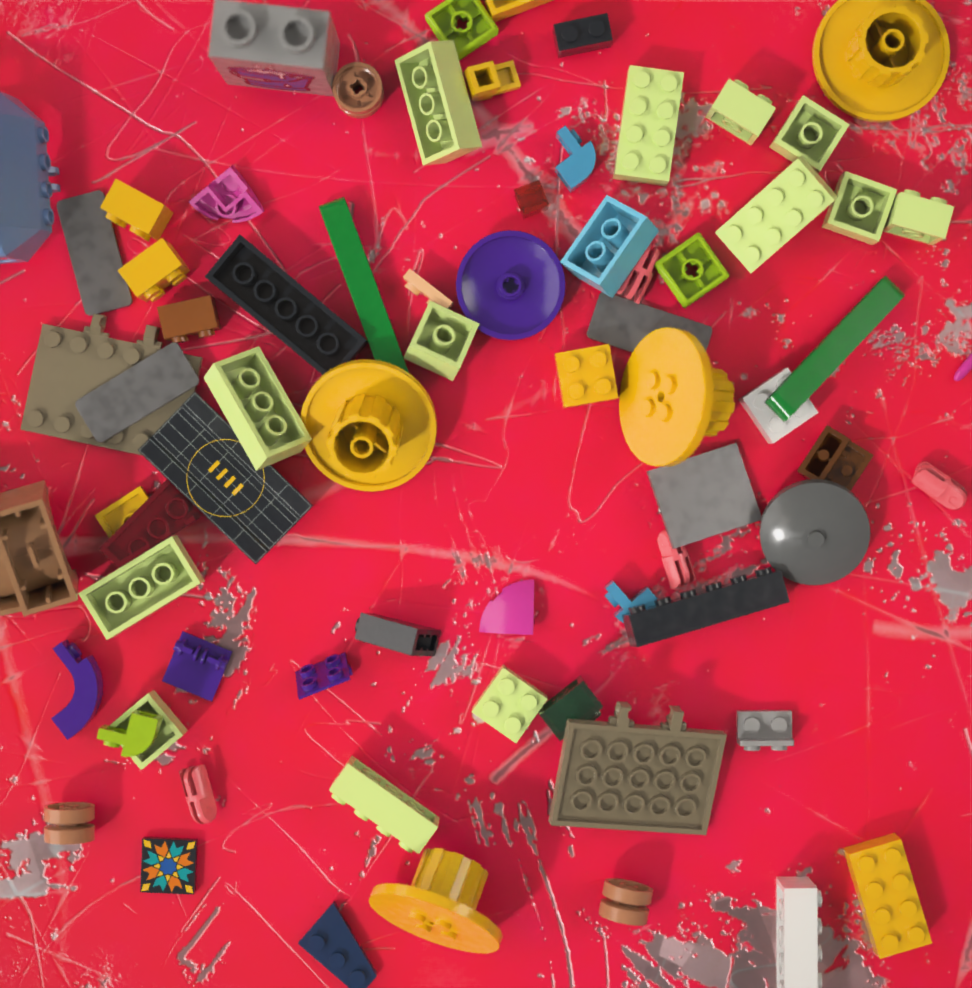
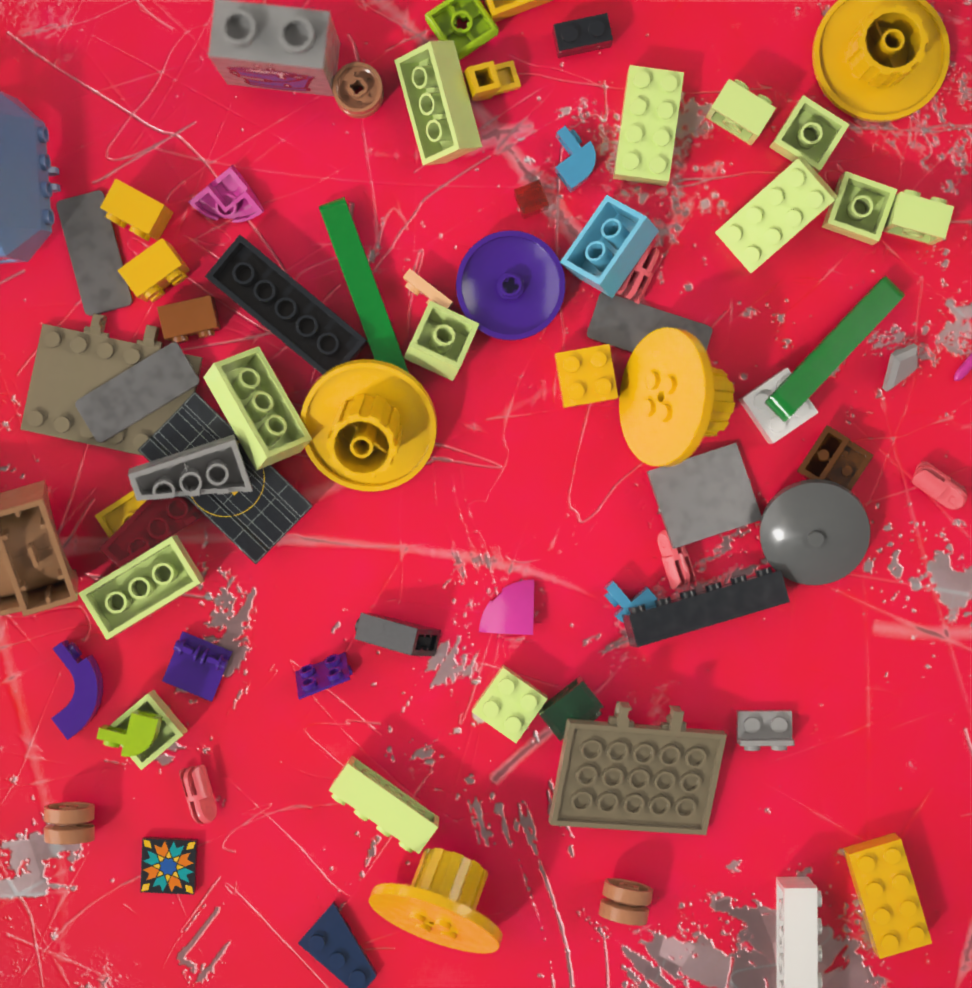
lime brick [654,233,729,308] -> none
none -> light grey wedge [128,434,253,501]
none -> light grey piece [882,343,918,392]

